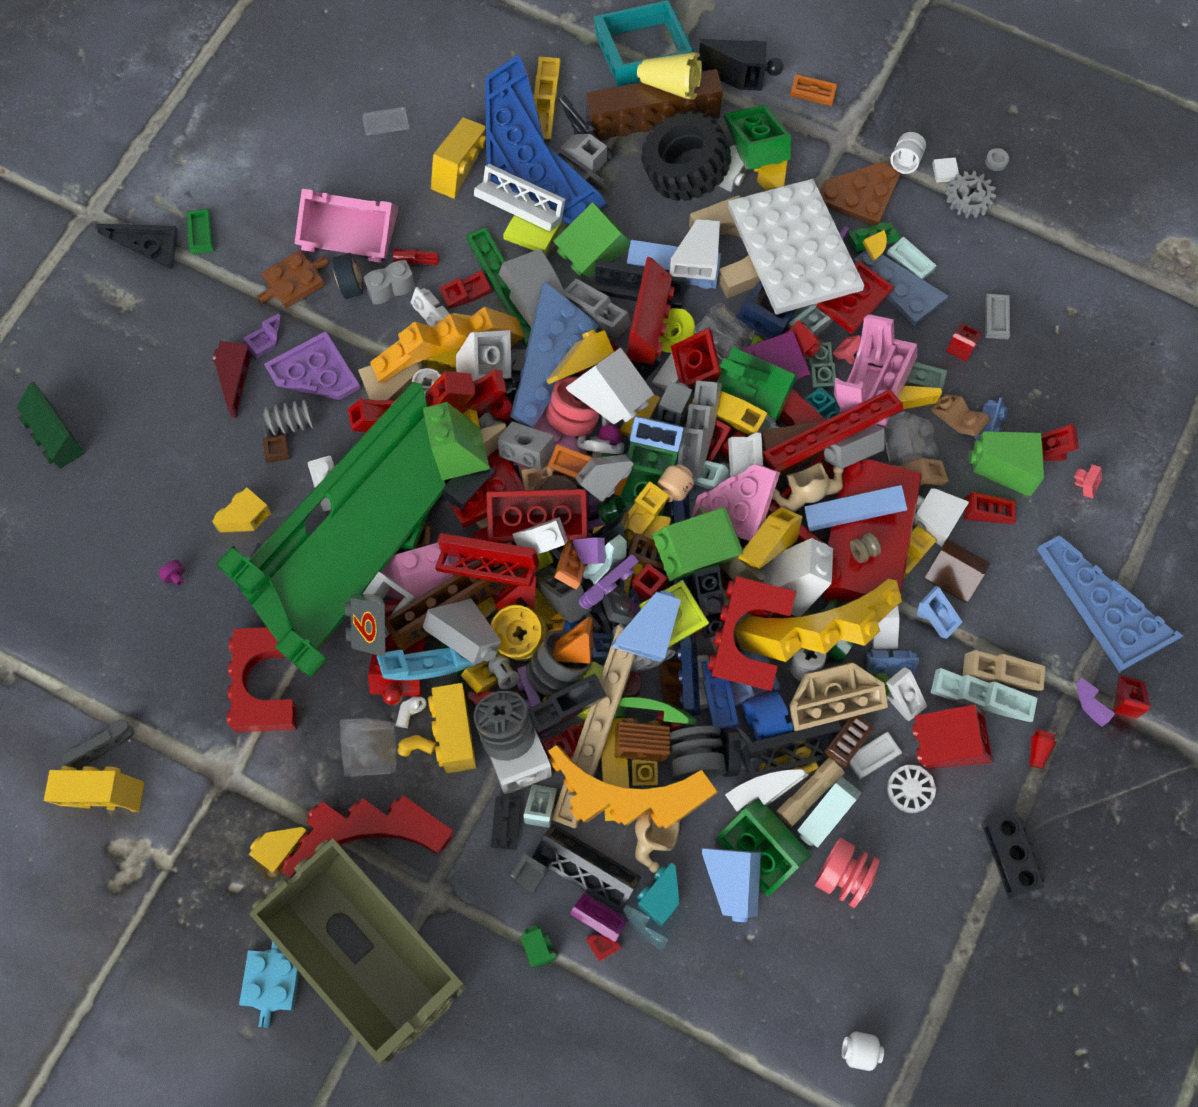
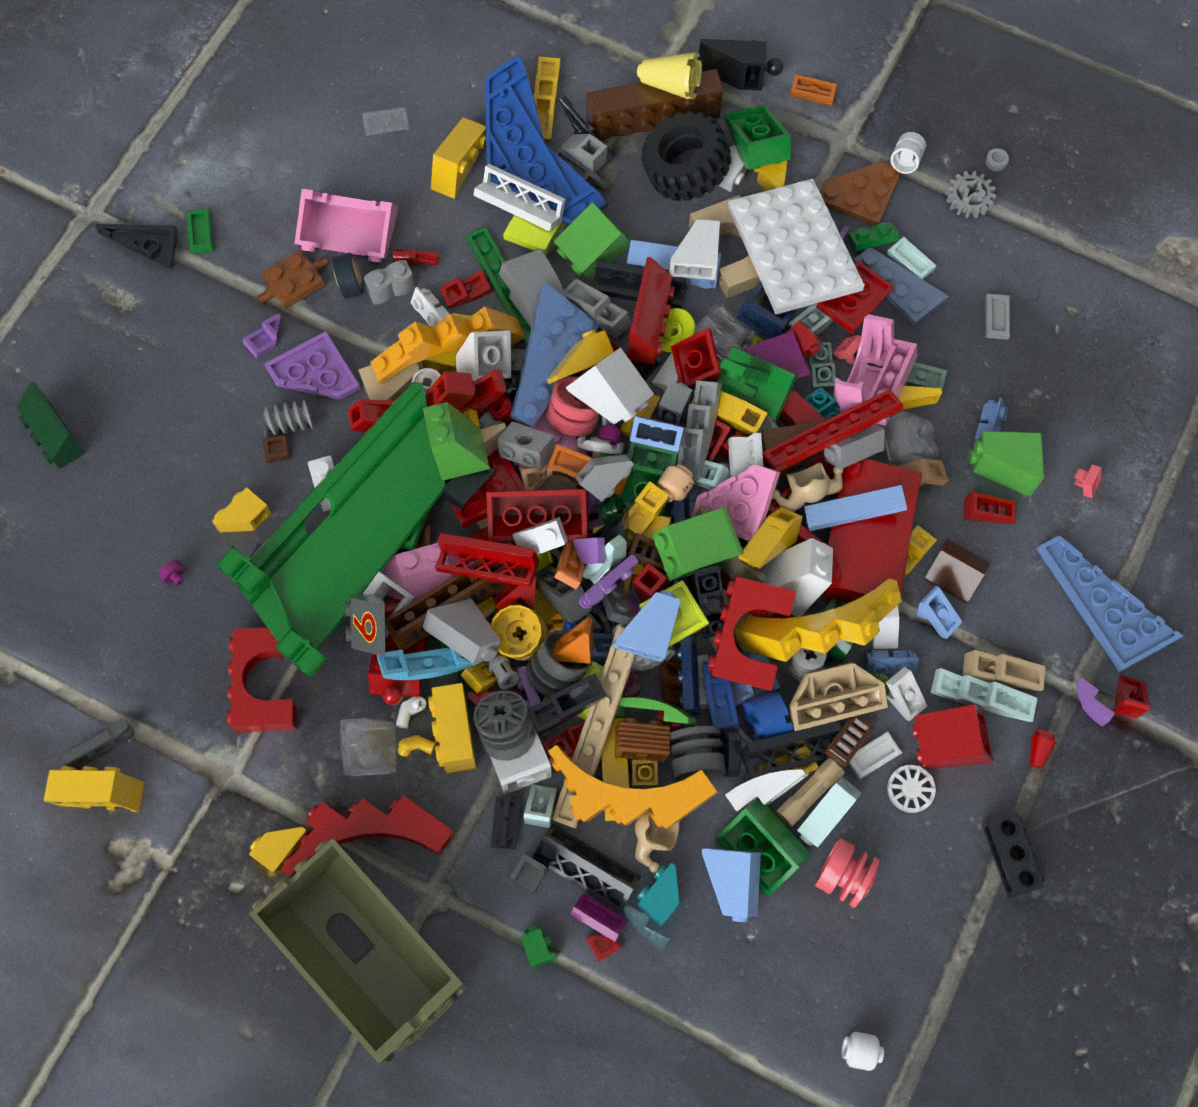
dark red slope [213,341,252,418] -> none
medium azure plate [239,941,300,1028] -> none
teal window [594,0,694,87] -> none
dark tan wheel [850,532,881,563] -> none
yellow tile [863,230,887,262] -> none
white torso [913,488,969,547] -> none
medium nougat slope [931,394,991,437] -> none
white tile [932,157,959,183] -> none
red slope [946,323,982,362] -> none
red slope [1041,424,1079,461] -> none

